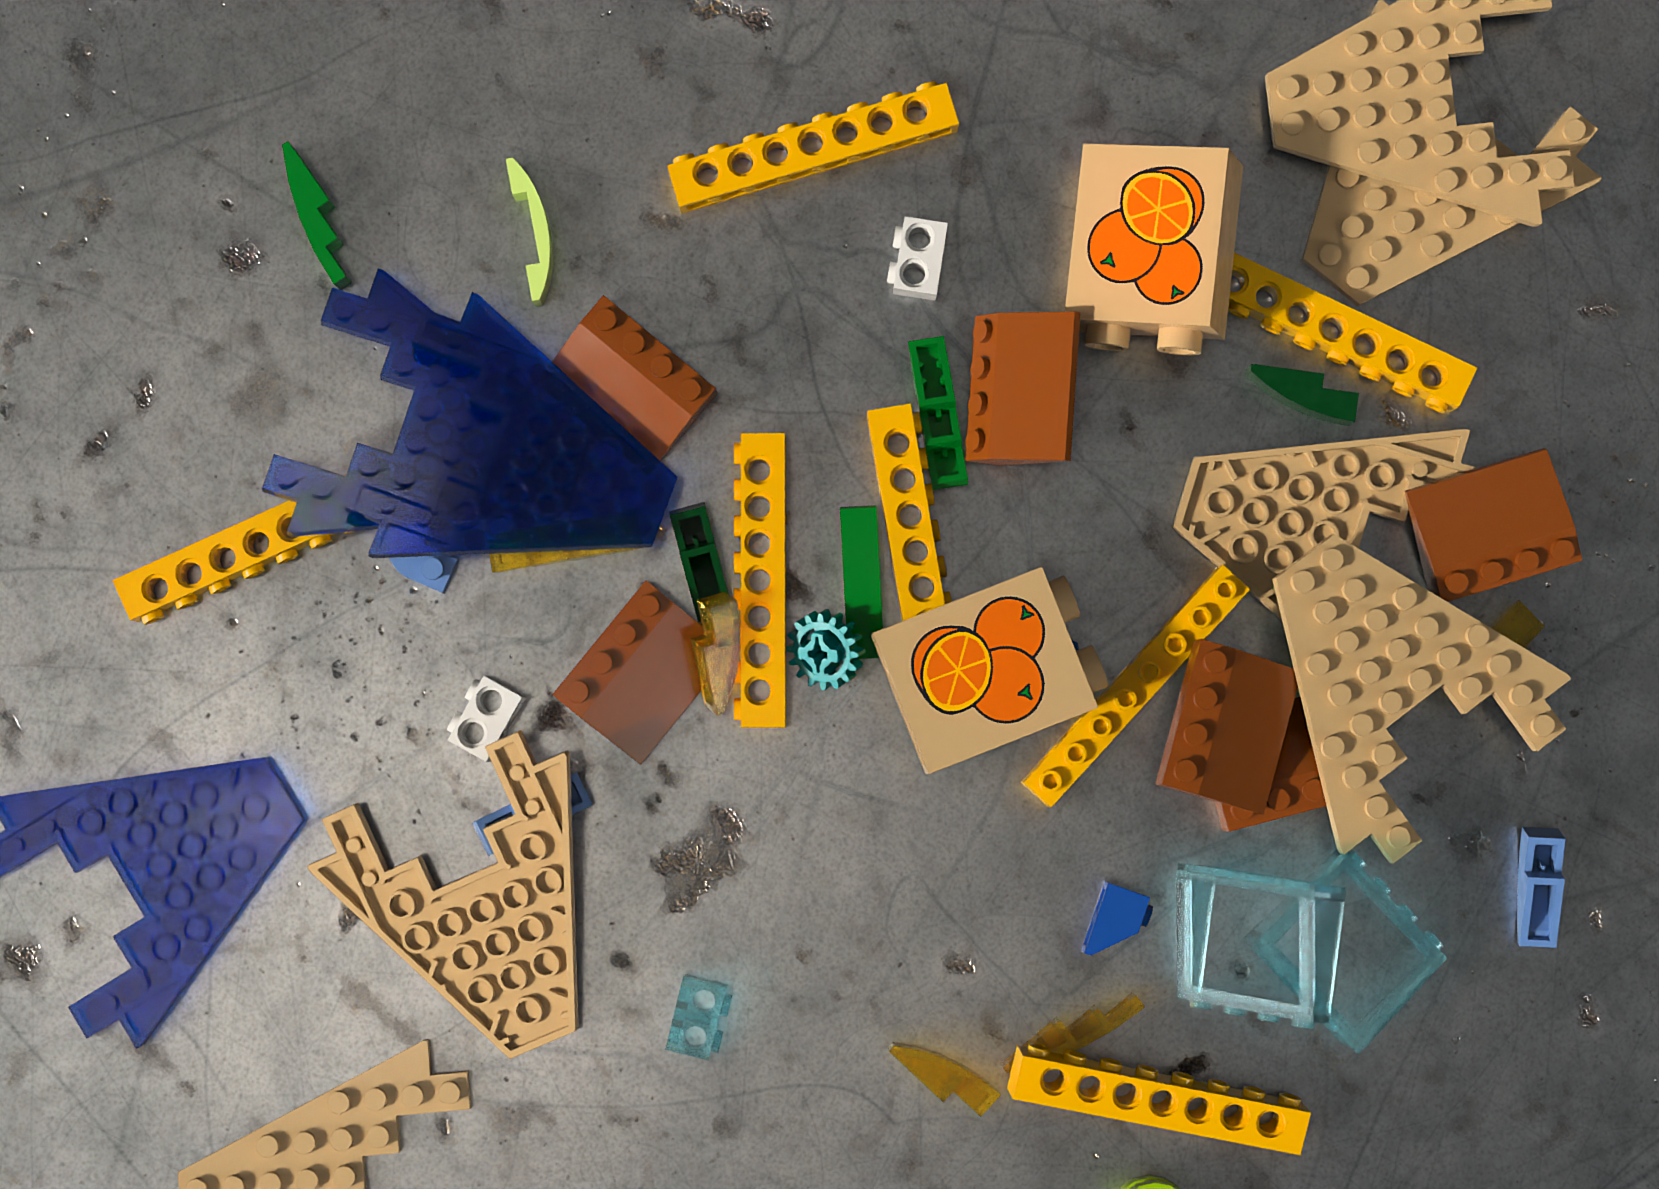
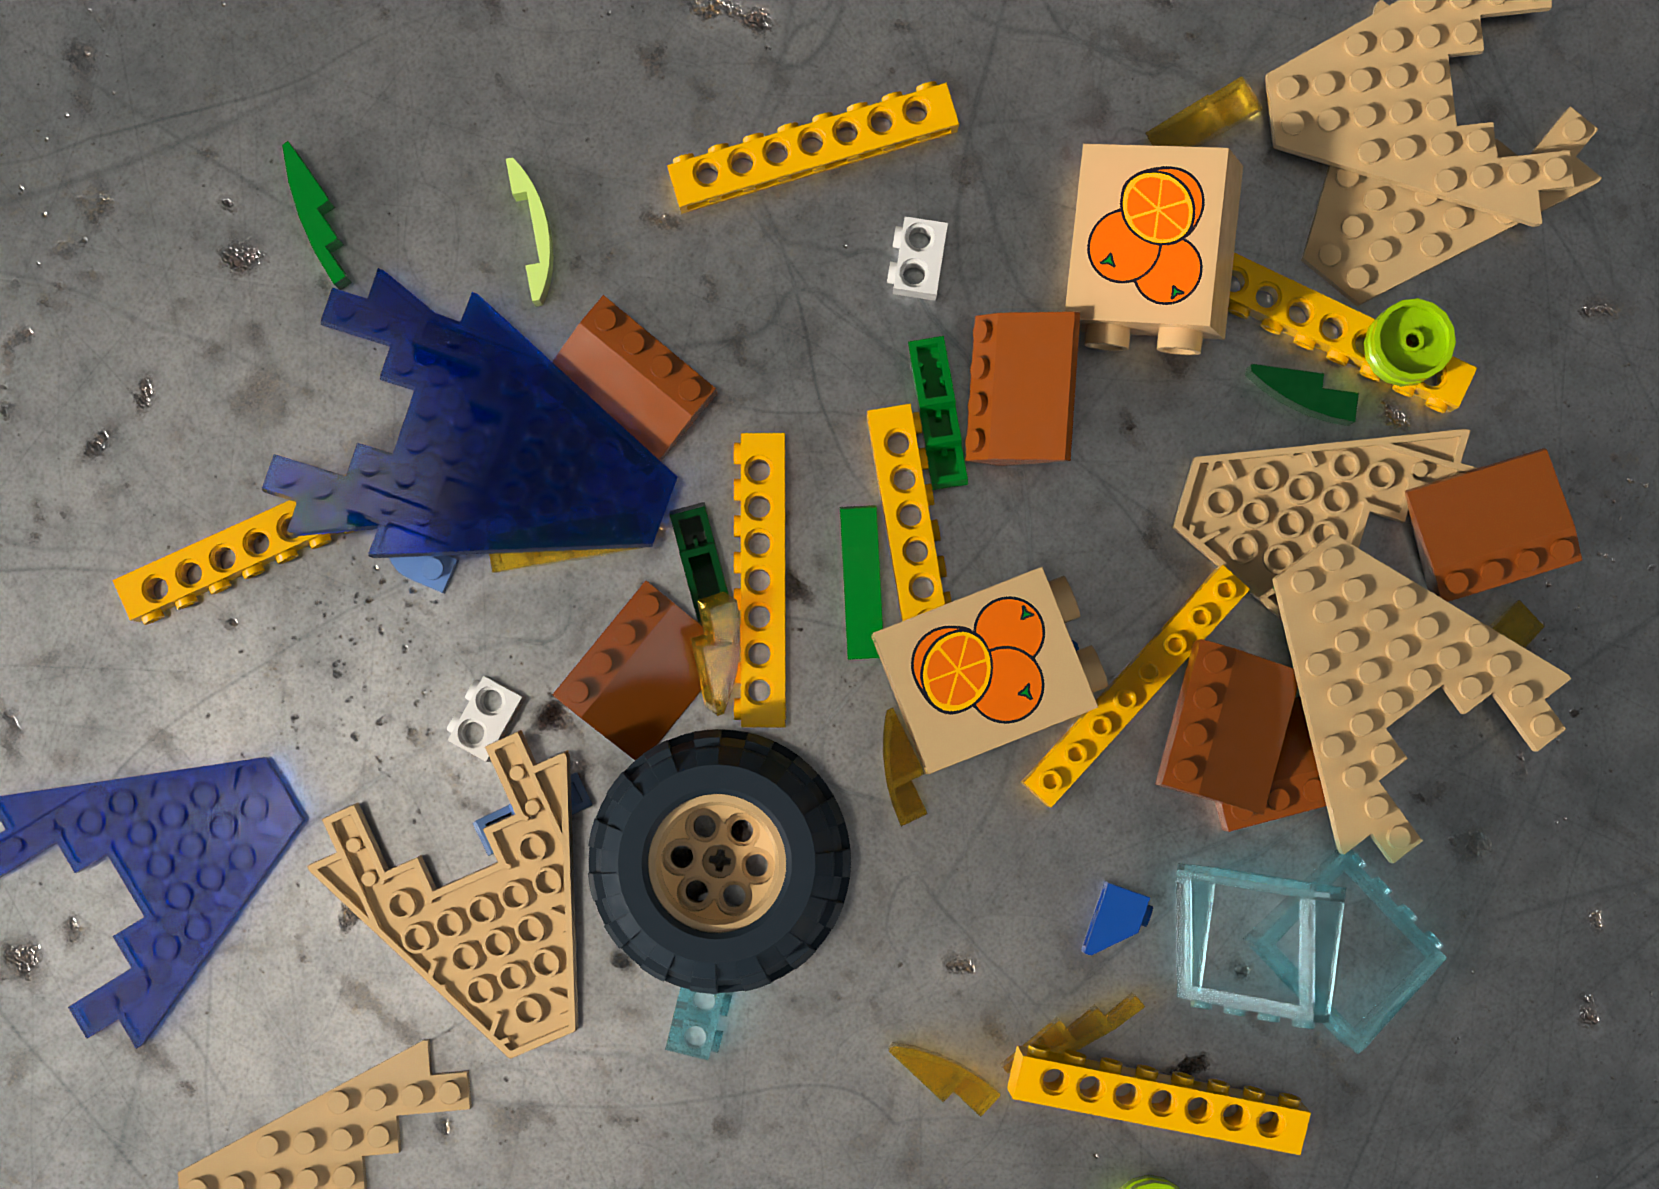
teal gear [786,609,865,690] -> none
medium blue slope [1517,827,1566,948] -> none
none -> black wheel [588,729,851,994]
none -> clear yellow slope [882,707,928,826]
none -> clear yellow slope [1145,76,1263,147]
none -> lime wheel [1364,298,1456,387]

